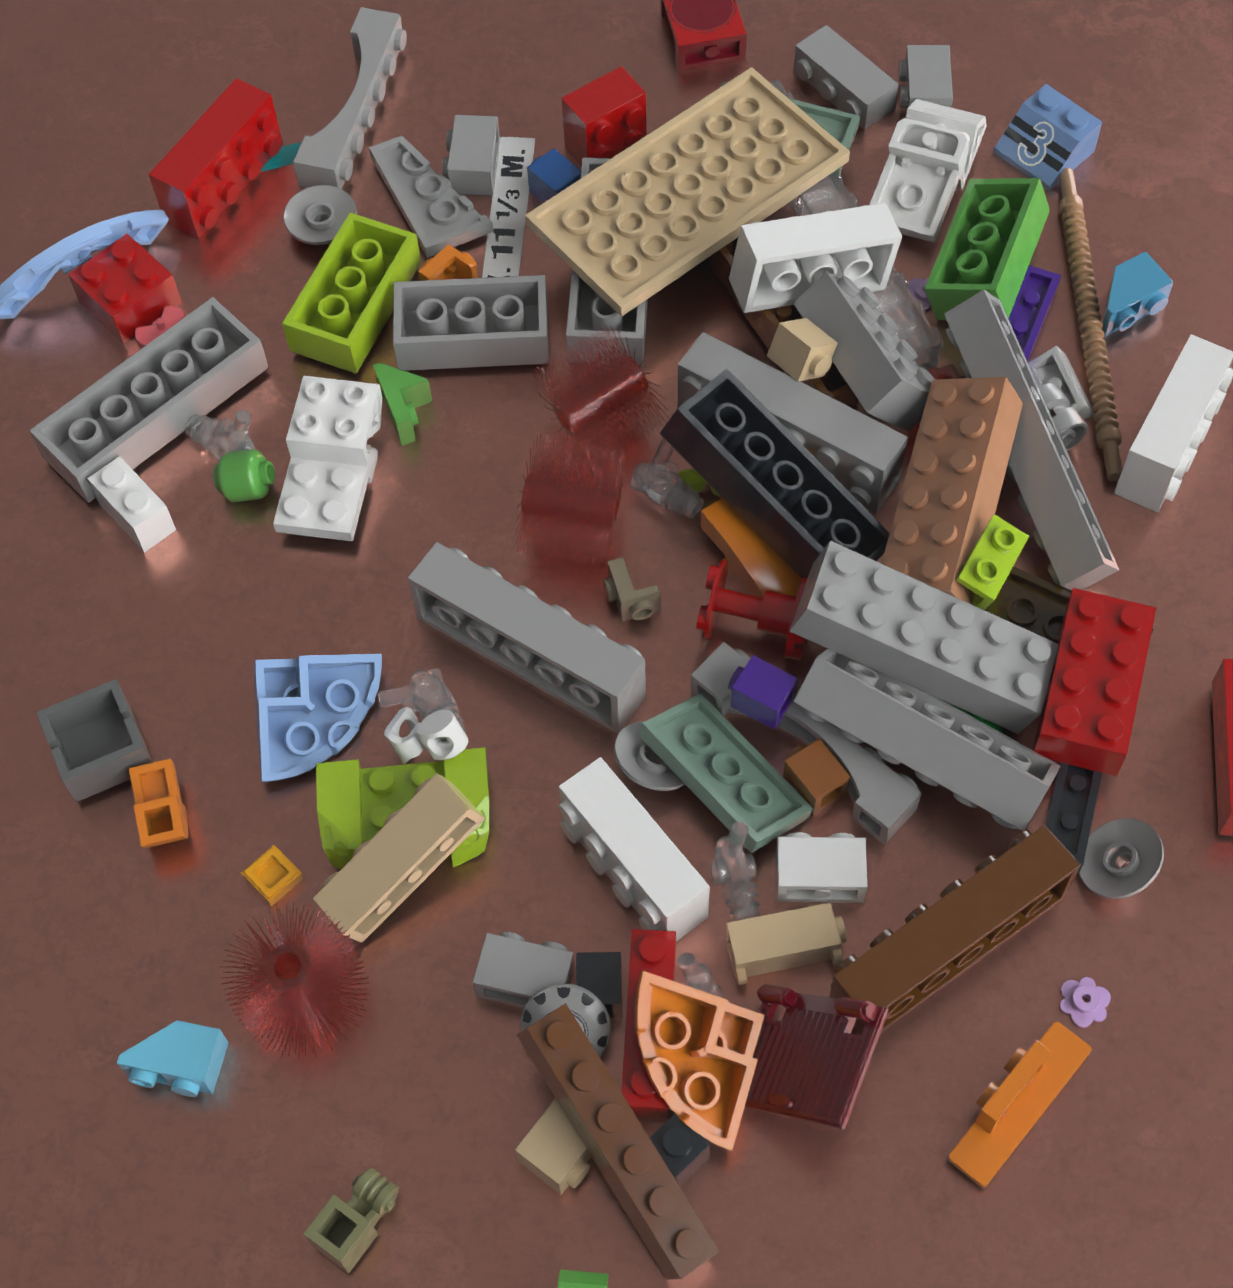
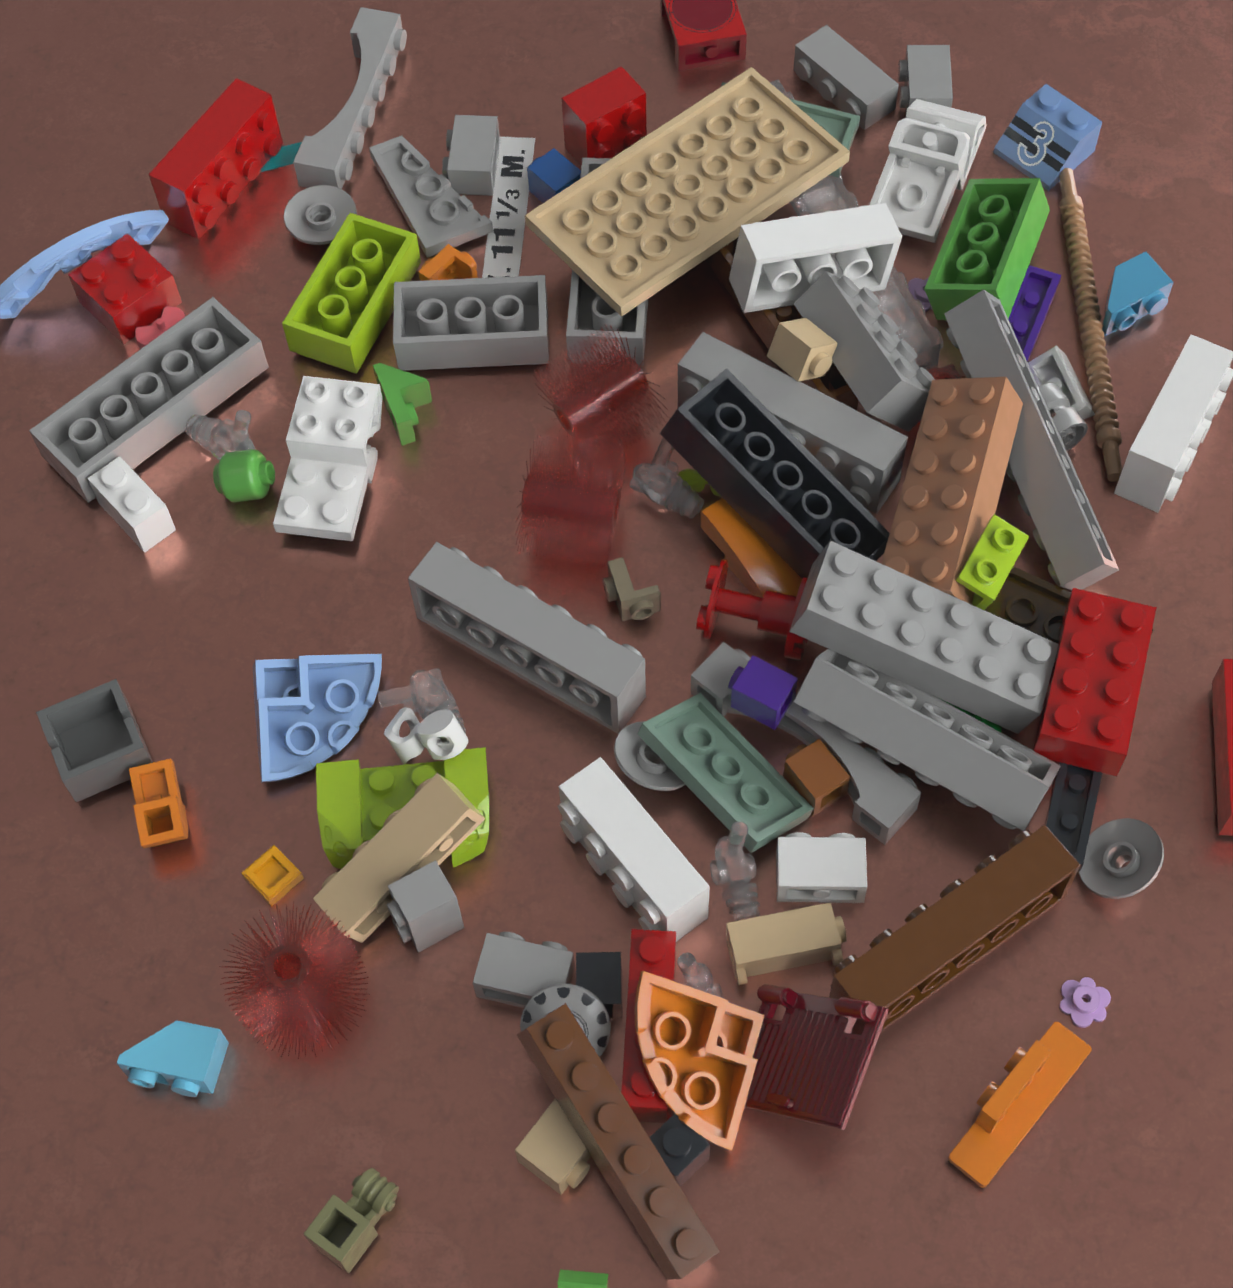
none -> light grey brick [386,860,464,953]

